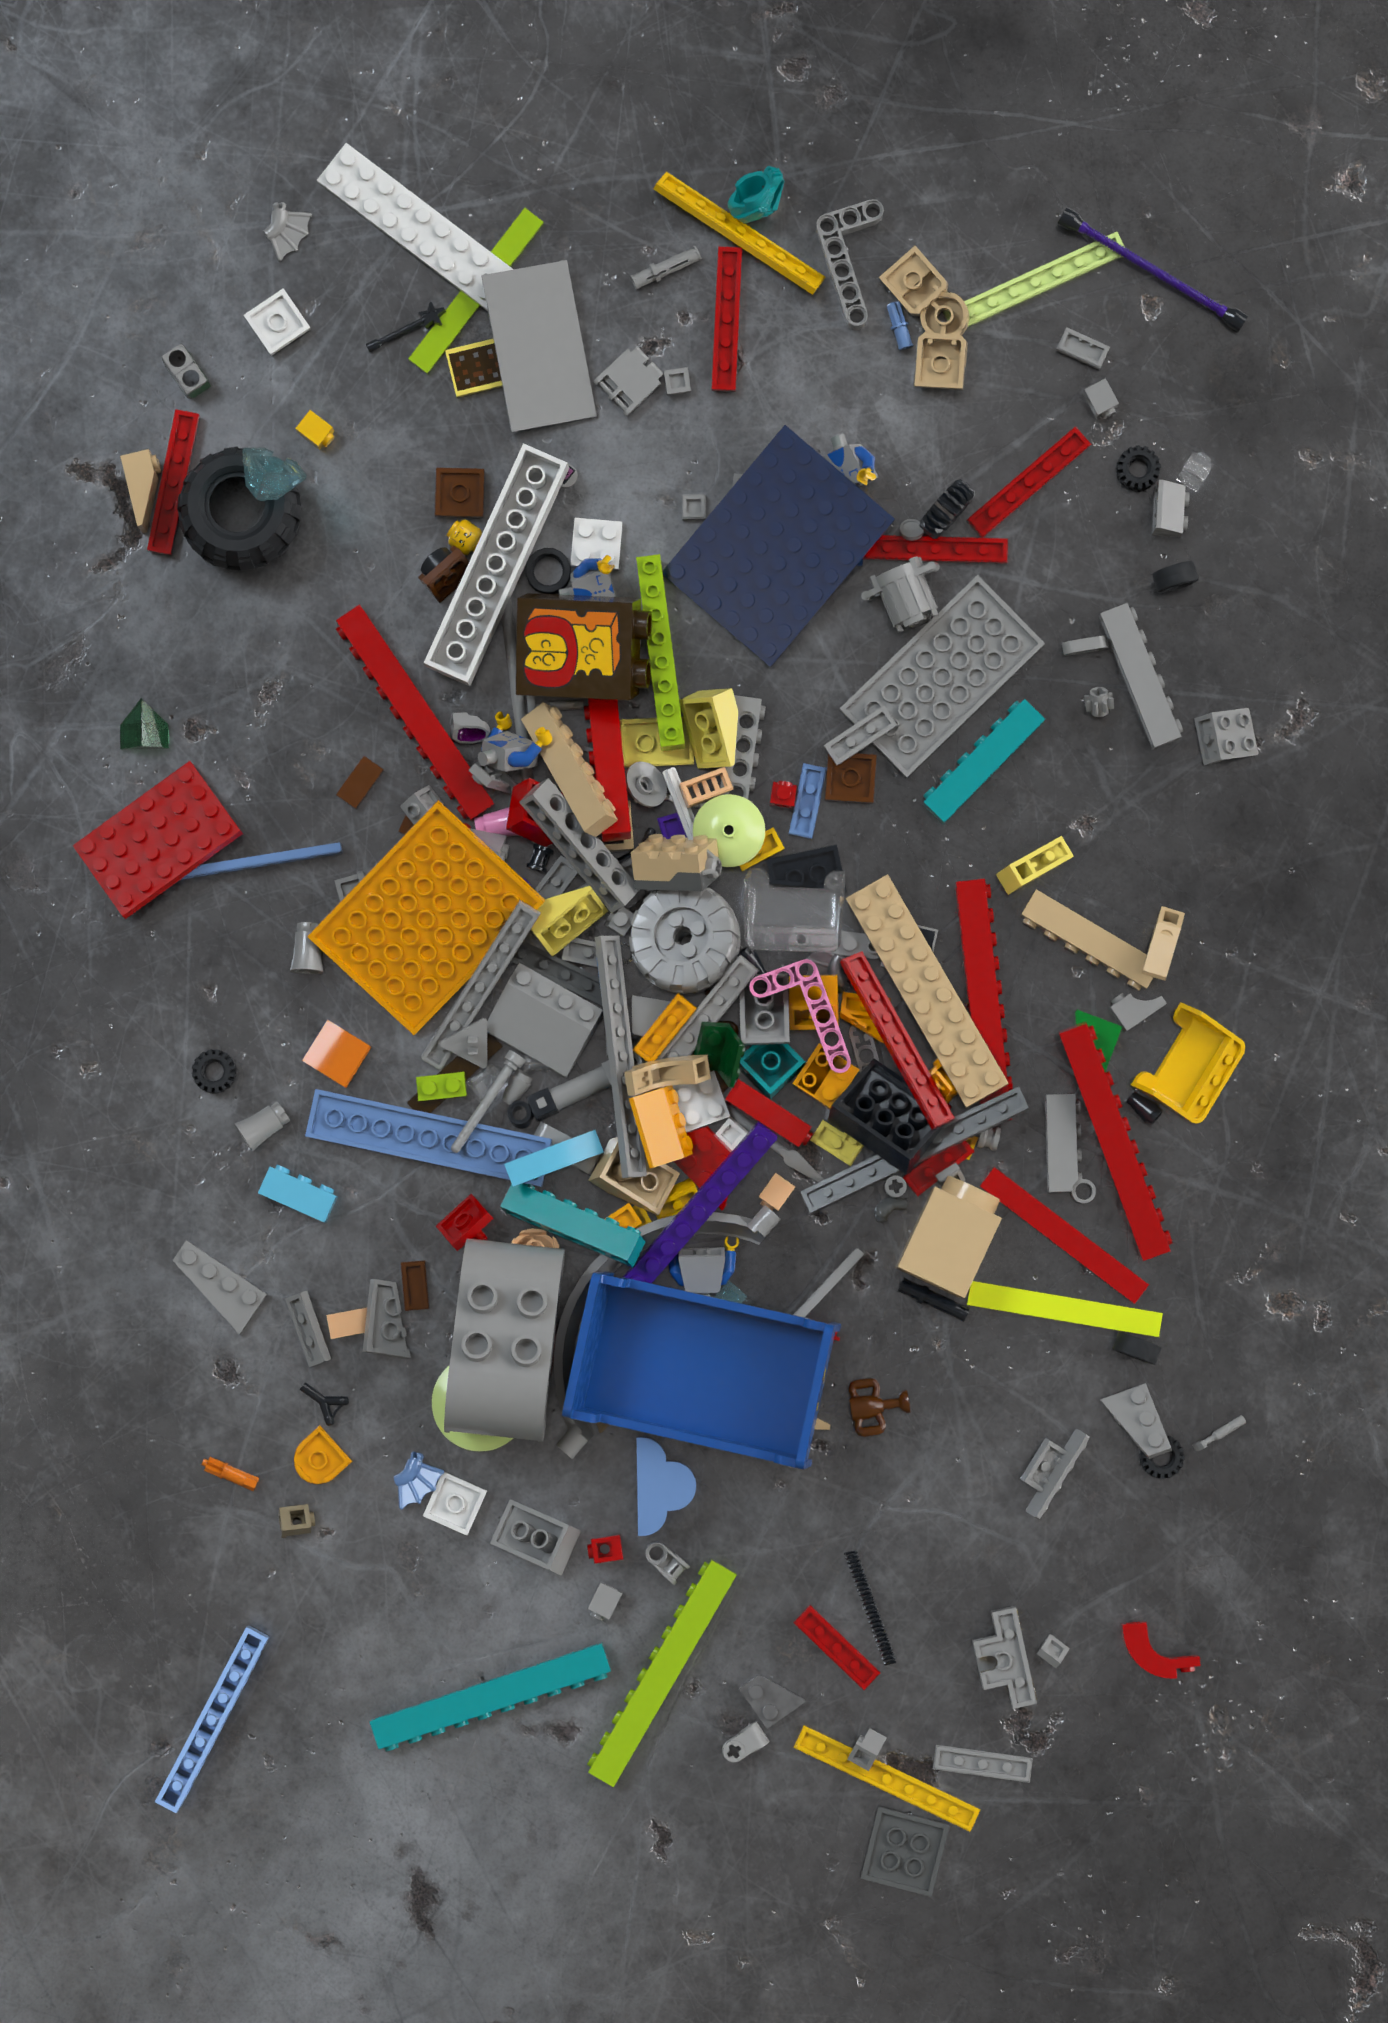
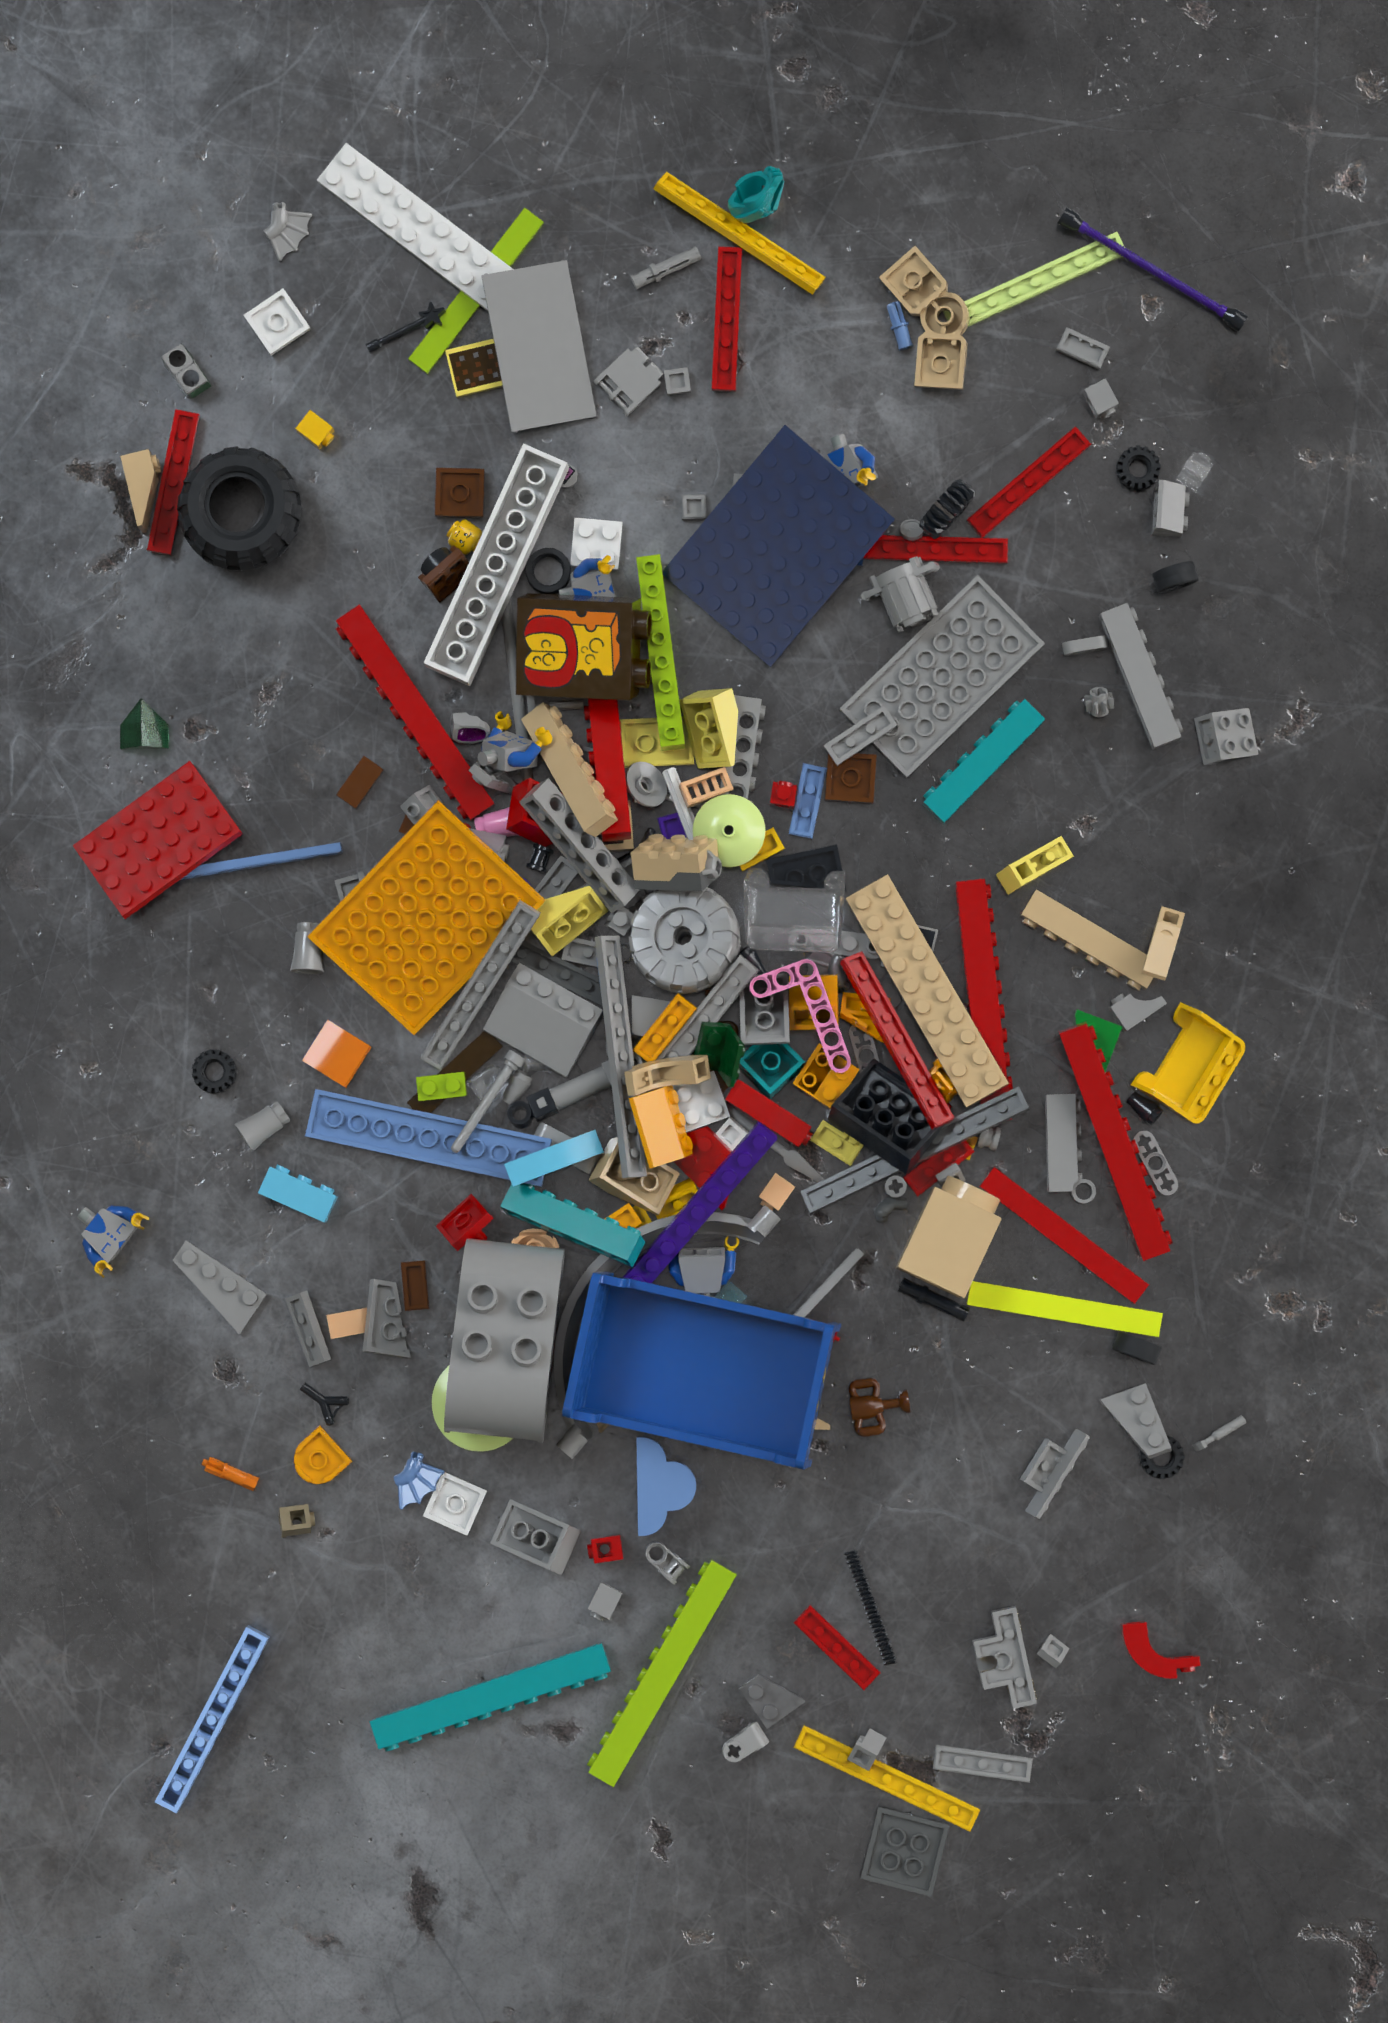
clear light blue slope [242,448,307,501] -> none
light grey piece [440,1018,487,1068] -> none
light grey beam [816,199,884,330] -> none
none -> torso [77,1205,149,1278]
none -> light grey beam [1133,1131,1178,1196]

